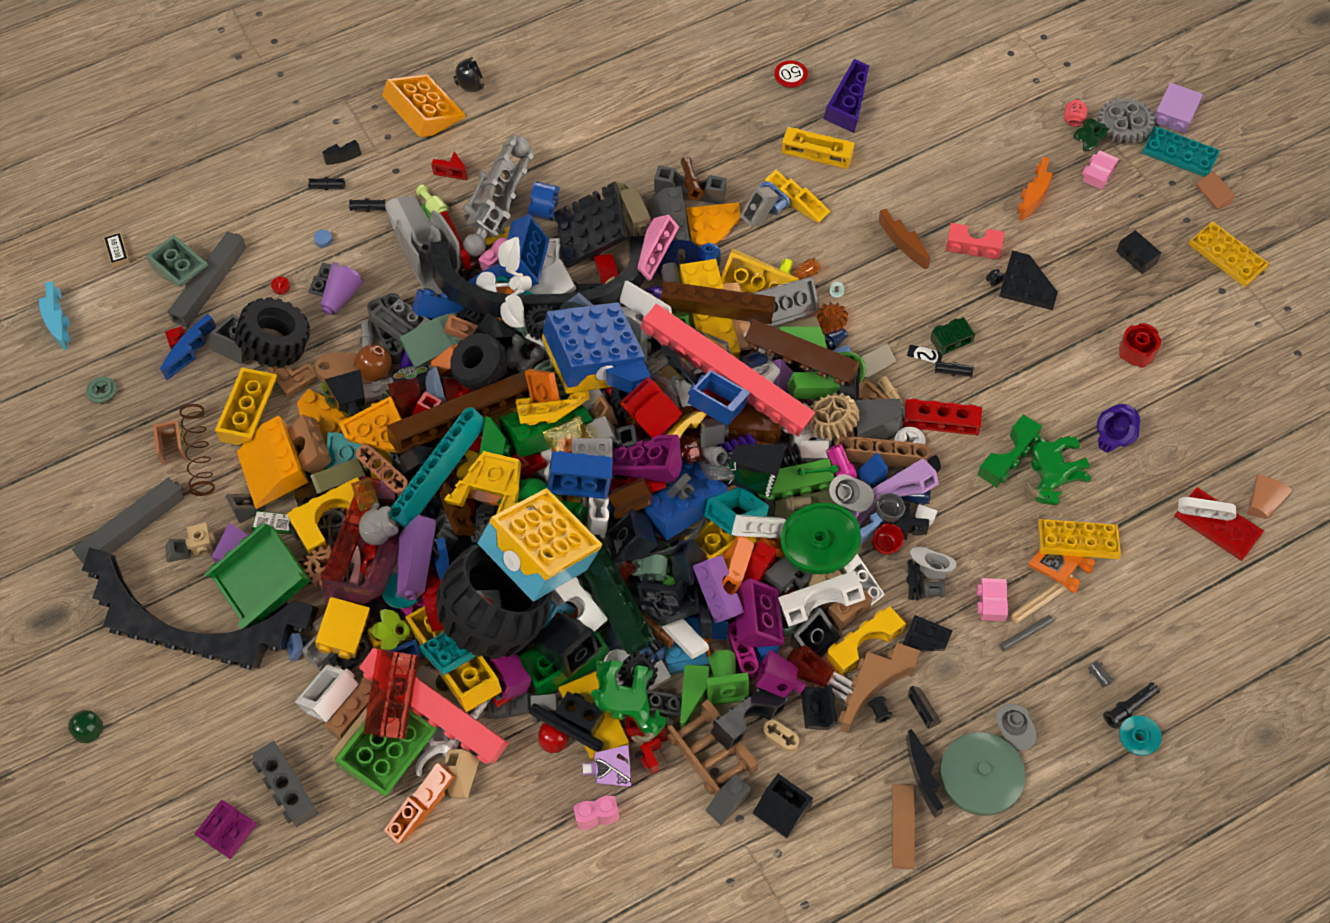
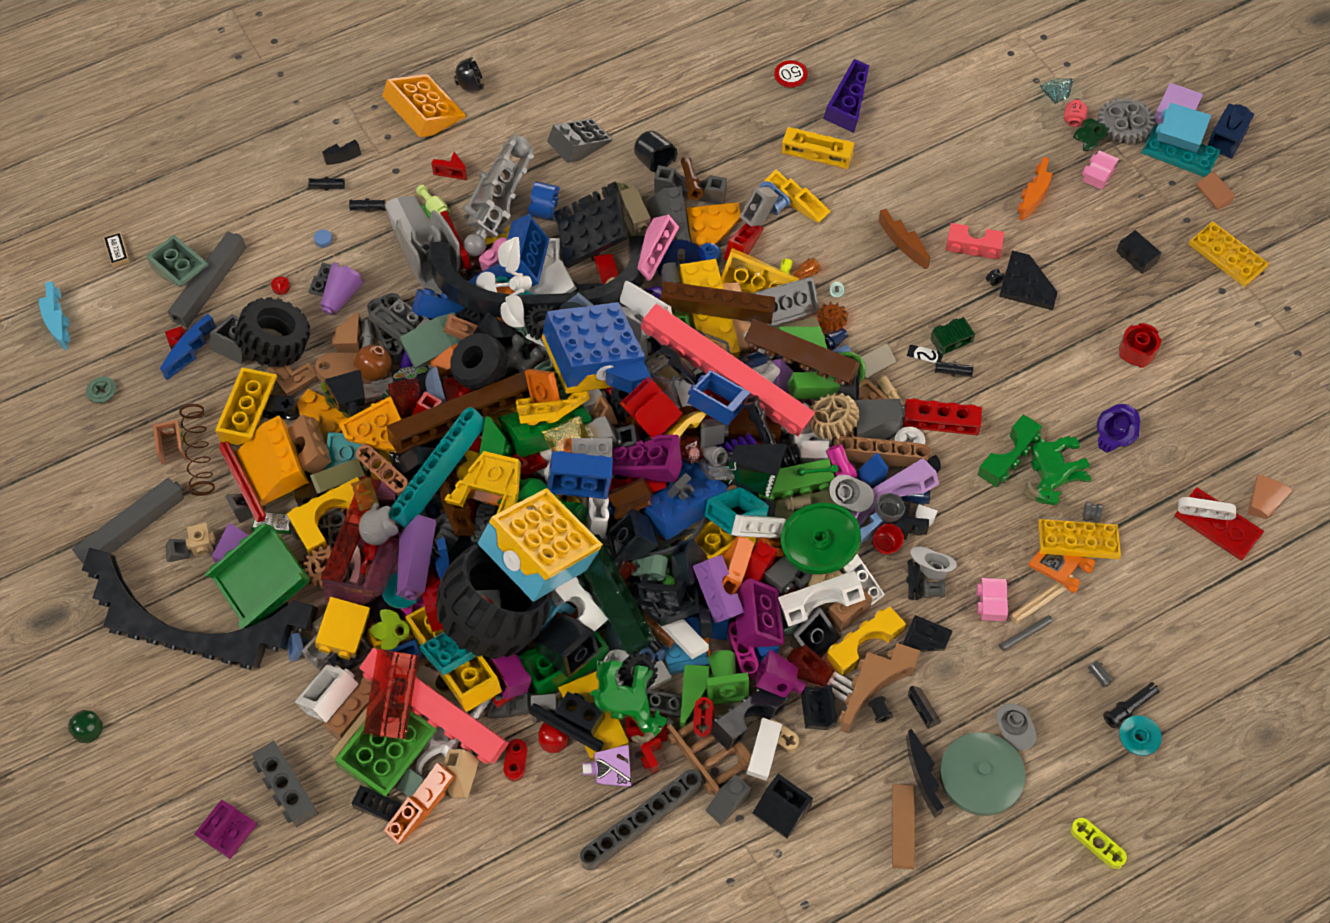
bright pink brick [573,796,619,830] -> none
none -> red axle [219,441,266,522]
none -> black piece [262,395,299,420]
none -> medium nougat slope [332,312,362,353]
none -> black slope [352,785,401,822]
none -> sand green slope [397,768,425,797]
none -> red plate [503,739,528,781]
none -> dark grey slope [547,119,612,163]
none -> dark grey beam [580,769,702,871]
none -> black cylinder [634,130,678,174]
none -> red beam [693,697,715,738]
none -> red slope [724,223,764,260]
none -> black pin [743,395,776,444]
none -> white tile [746,718,782,781]
none -> clear light blue slope [1040,78,1073,104]
none -> neon yellow beam [1071,818,1127,869]
none -> dark grey wheel [1083,501,1103,523]
none -> medium azure brick [1155,102,1211,153]
none -> dark blue piece [1208,103,1254,159]

